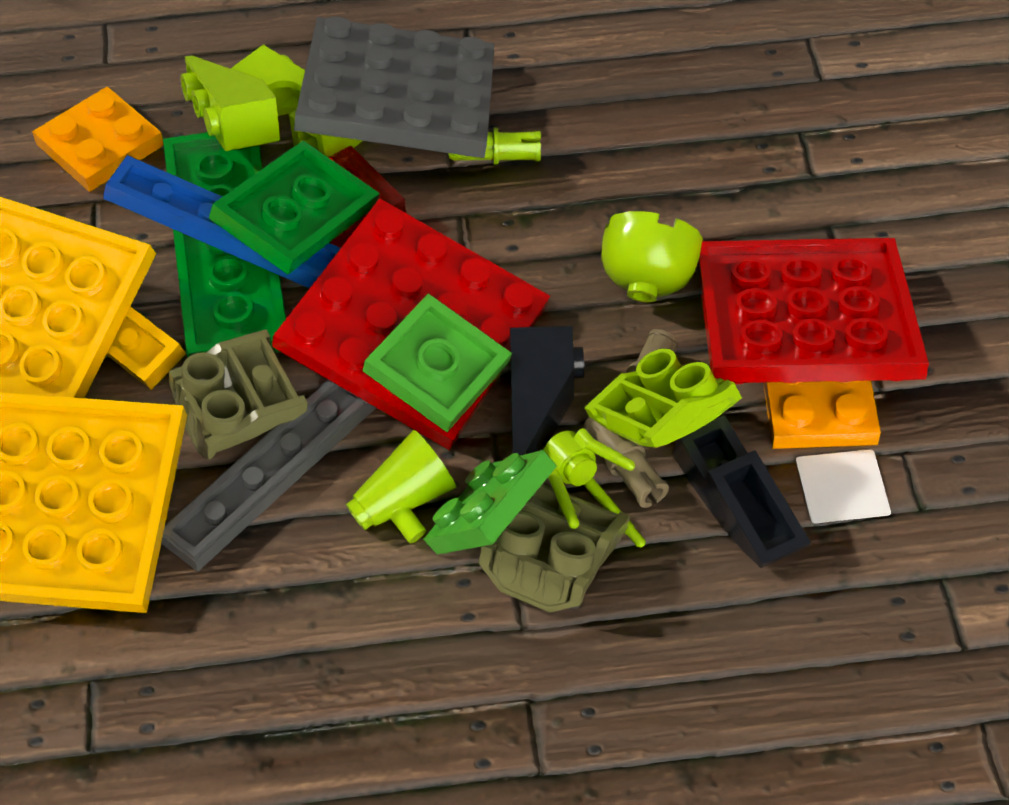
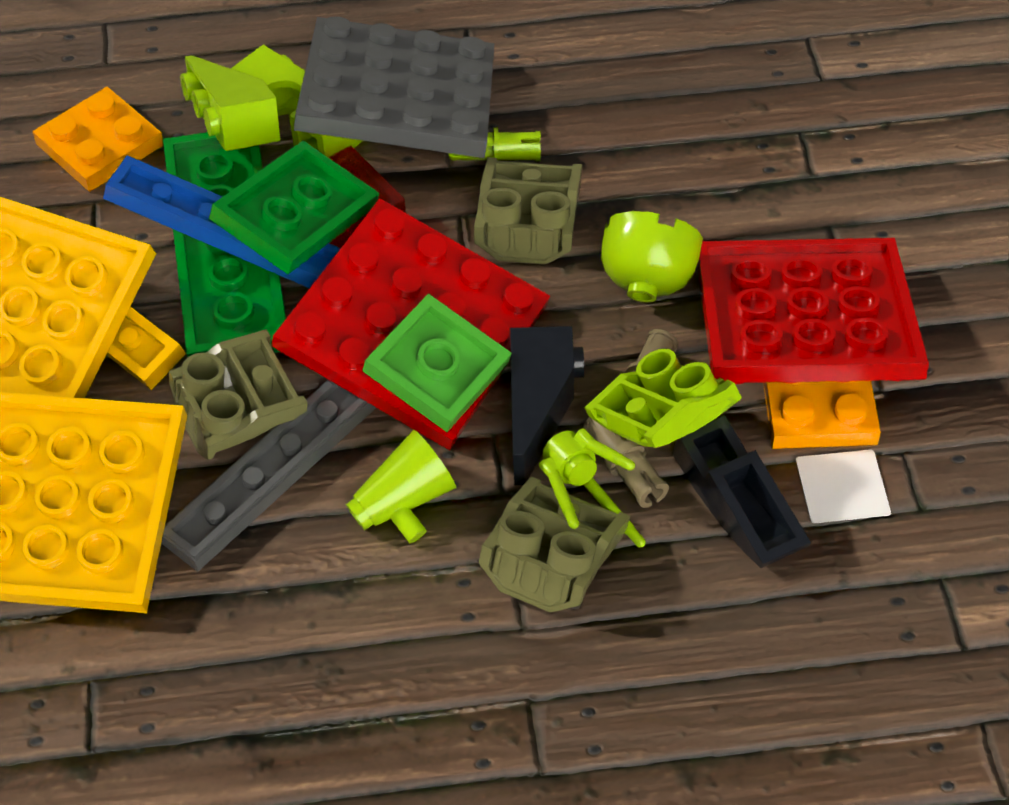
bright green plate [423,450,557,555] -> none
none -> olive slope [474,157,582,265]

